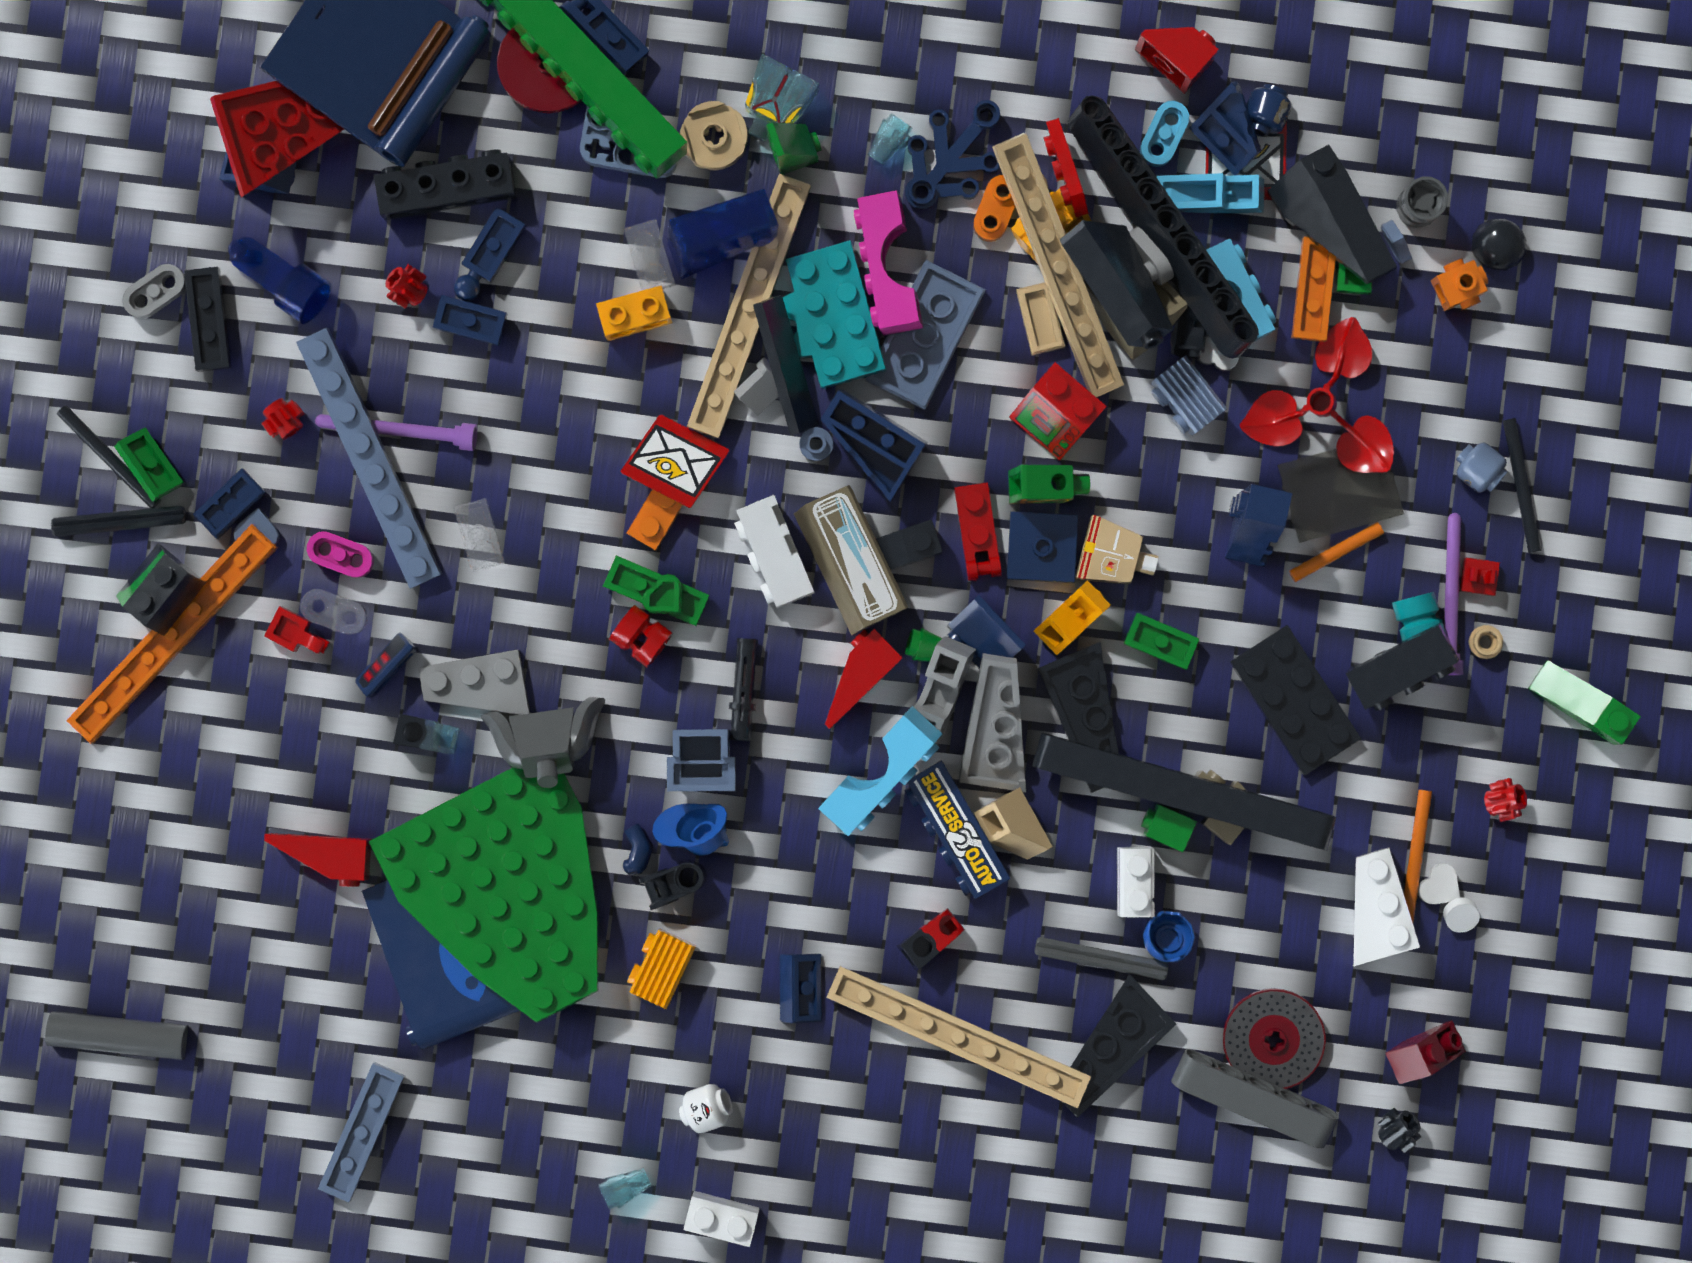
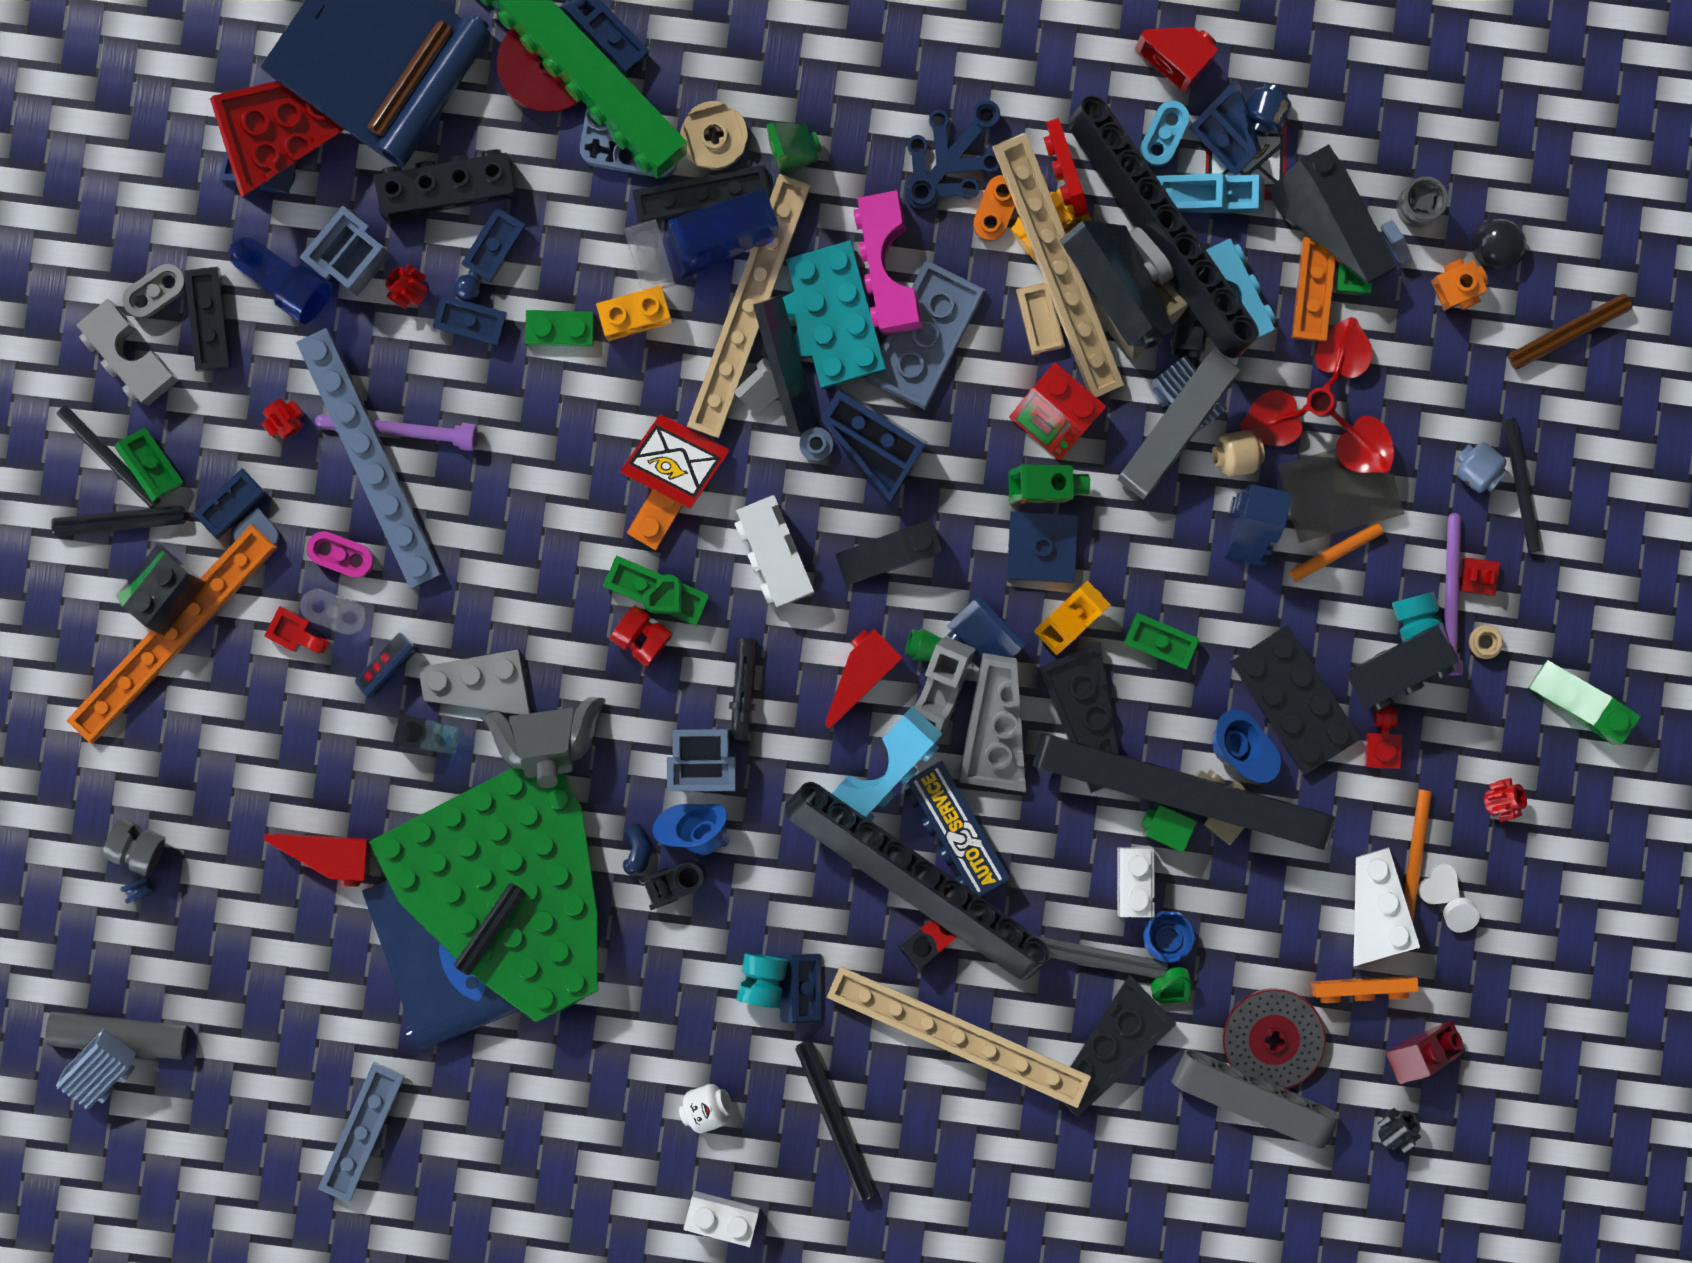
clear plate [453,498,505,572] -> none
clear light blue cone [598,1168,652,1210] -> none
light orange brick [627,929,697,1009] -> none
clear light blue torso [745,54,820,142] -> none
slope [794,485,908,635] -> none
clear light blue cone [868,113,913,165] -> none
red plate [954,482,1002,581] -> none
tan slope [974,787,1053,860] -> none
tan torso [1075,515,1158,584] -> none
none -> sand blue brick [56,1029,136,1109]
none -> light grey arch [76,299,179,406]
none -> dark grey wheel [102,818,166,877]
none -> dark blue bush [120,876,155,904]
none -> sand blue plate [300,205,391,296]
none -> black axle [454,883,525,975]
none -> green plate [525,310,594,347]
none -> black tile [632,165,771,225]
none -> teal wheel [736,953,788,1008]
none -> black beam [785,782,1051,980]
none -> black axle [795,1040,874,1202]
none -> dark grey beam [1117,349,1241,501]
none -> green tile [1151,967,1192,1003]
none -> tan head [1212,430,1265,477]
none -> blue piece [1212,710,1281,783]
none -> orange plate [1310,976,1419,1003]
none -> red plate [1364,704,1402,769]
none -> reddish brown axle [1508,294,1633,370]

